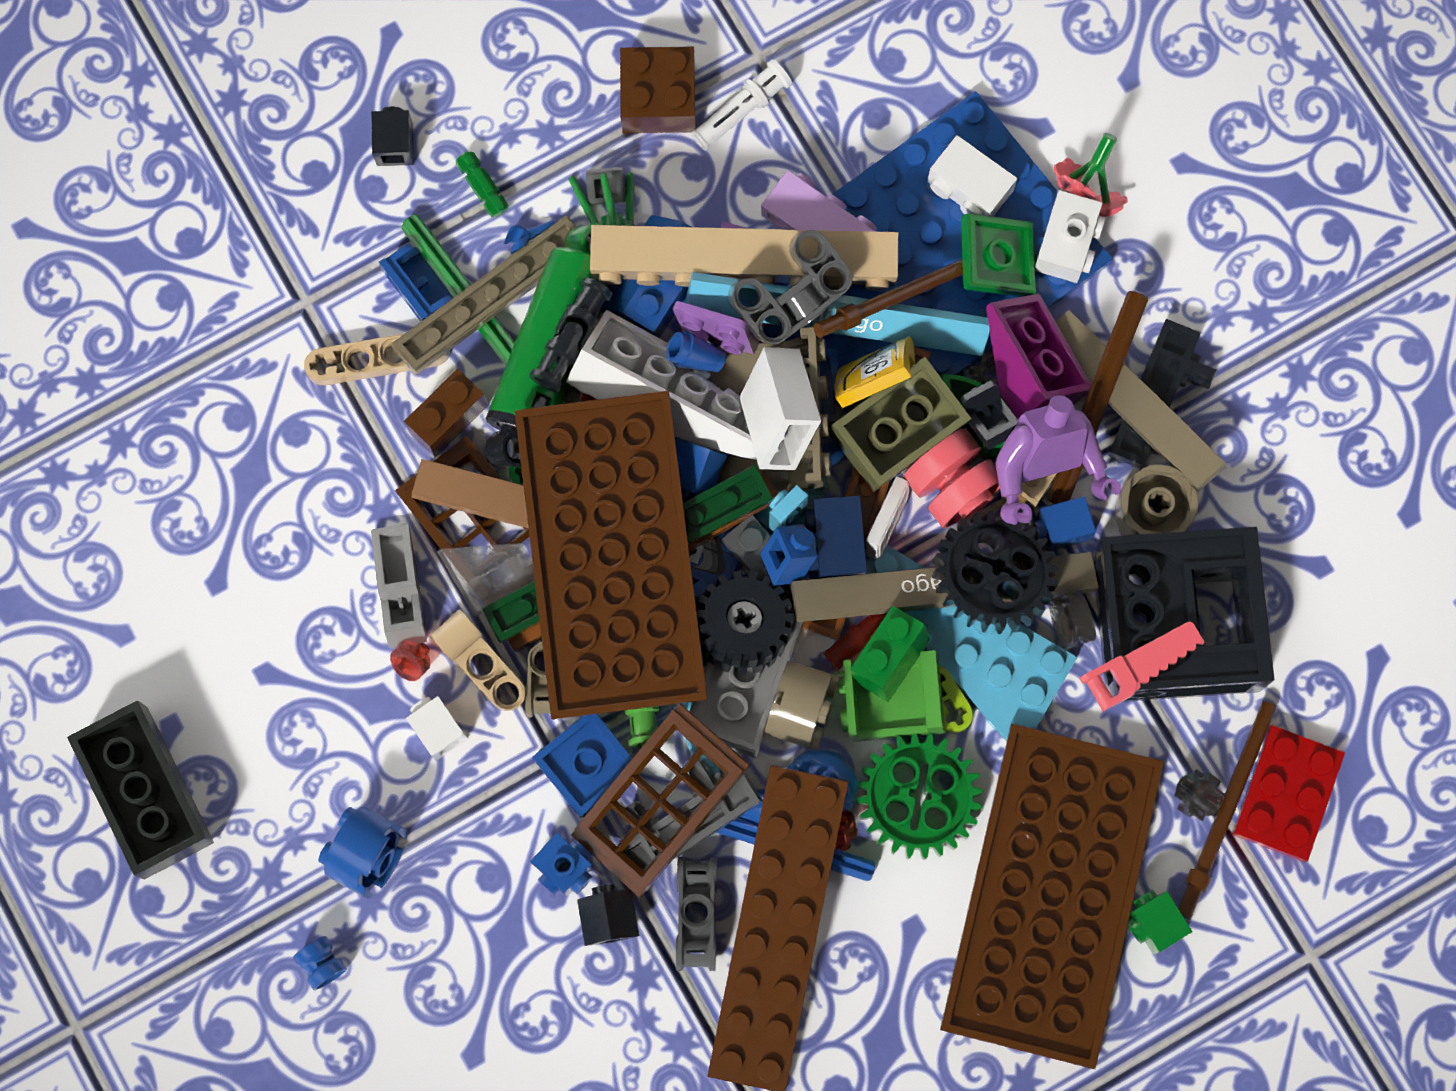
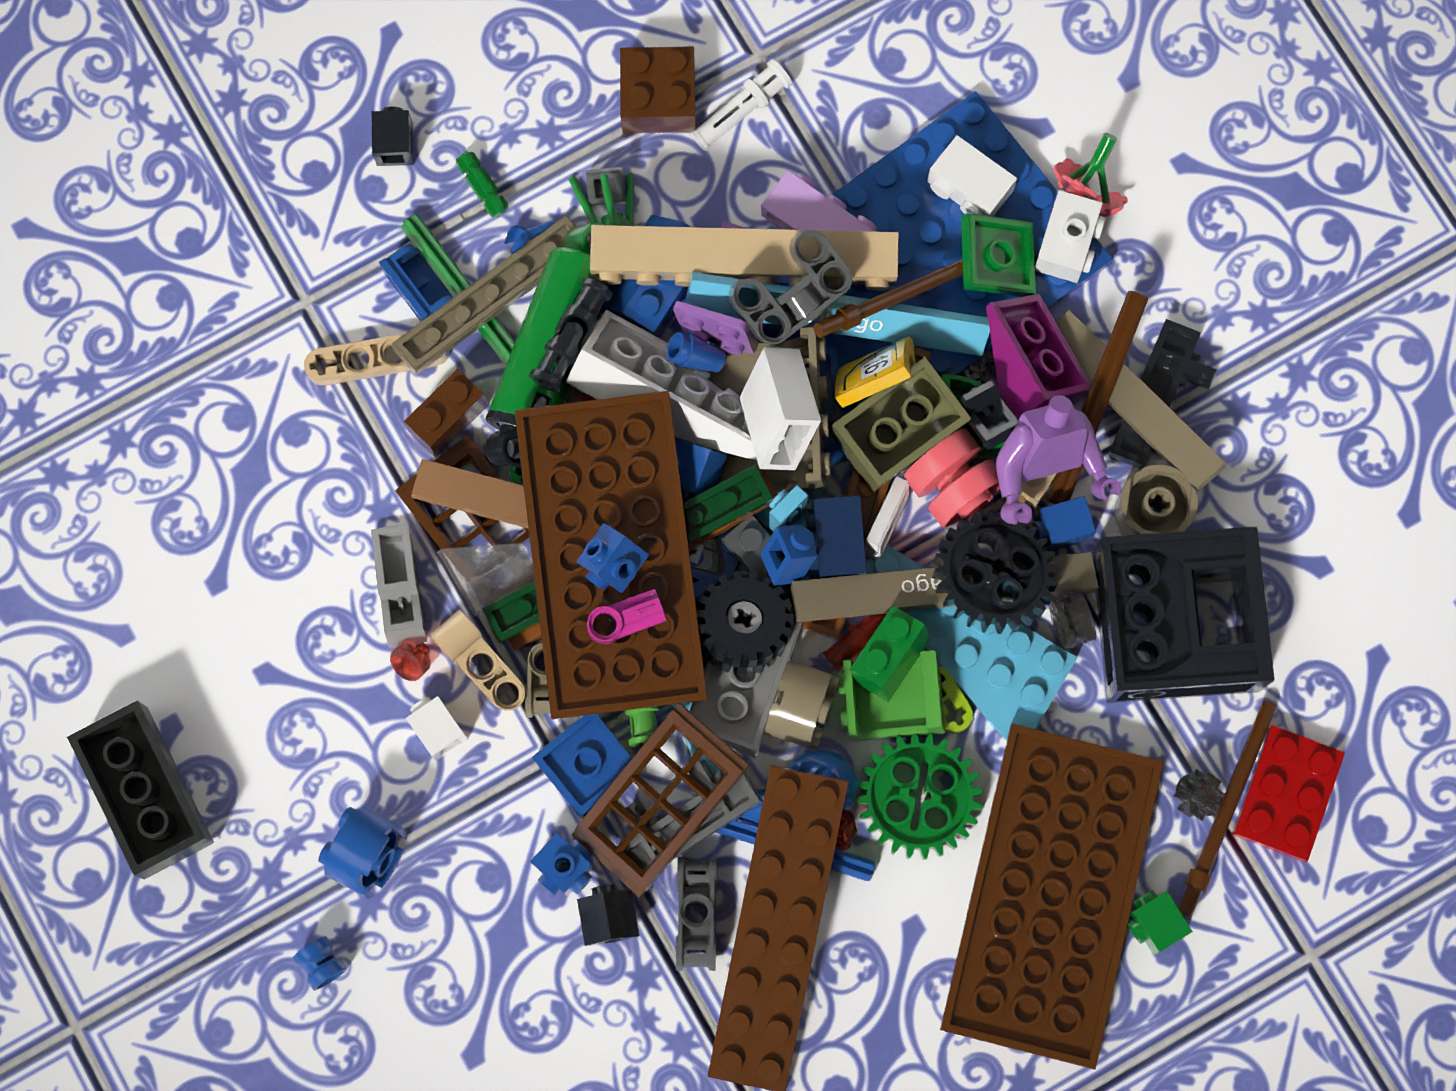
coral piece [1079,622,1205,712] -> none
none -> blue brick [577,523,649,593]
none -> dark pink piece [587,589,666,644]

